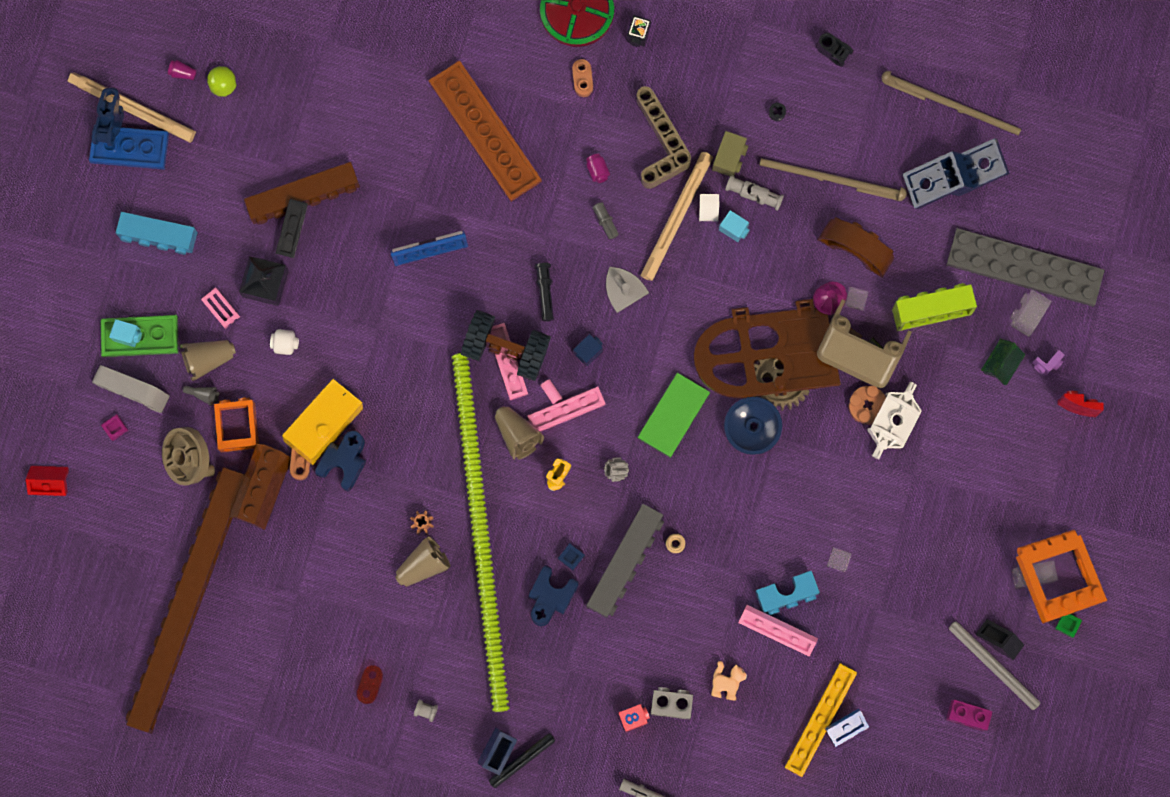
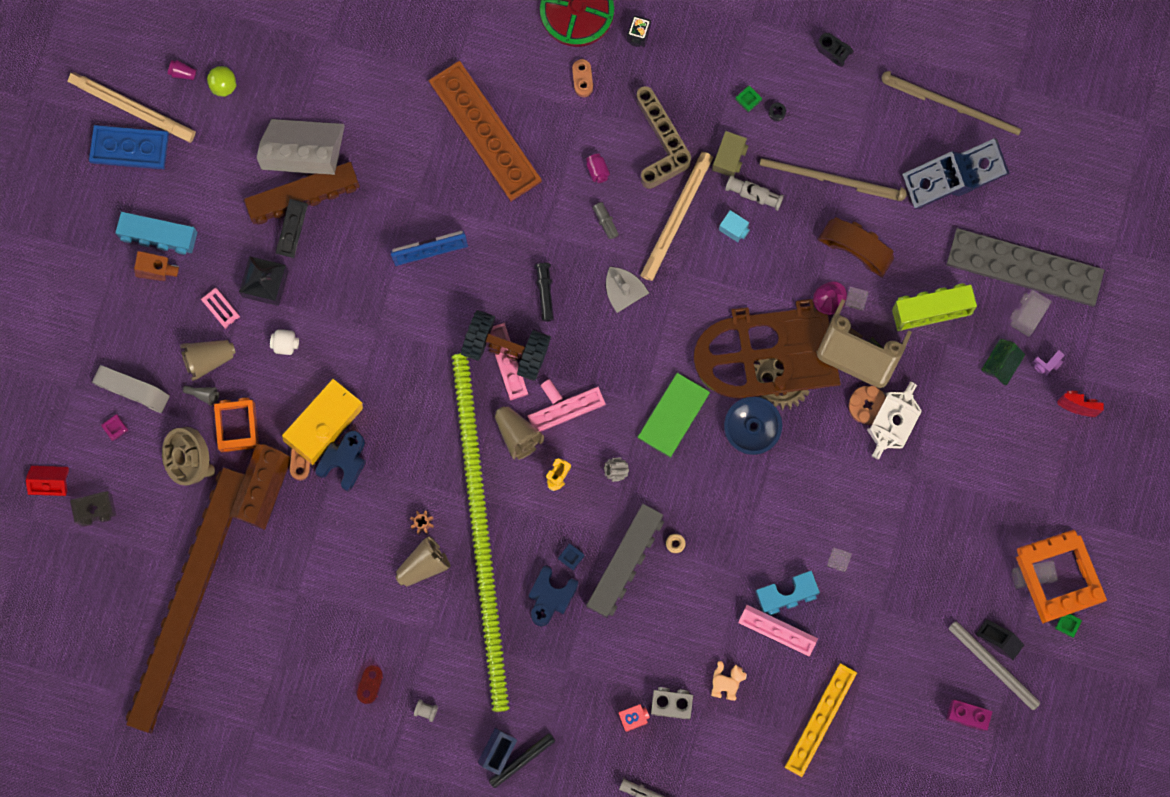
dark blue piece [92,88,124,146] -> none
bright green tile [101,315,178,357] -> none
medium azure brick [109,319,142,347] -> none
dark blue brick [573,334,603,367] -> none
white brick [699,194,719,221] -> none
plate [825,709,869,747] -> none
none -> clear smoke brick [70,491,116,527]
none -> dark orange torso [134,251,179,281]
none -> light grey slope [257,119,345,175]
none -> green plate [735,85,762,113]

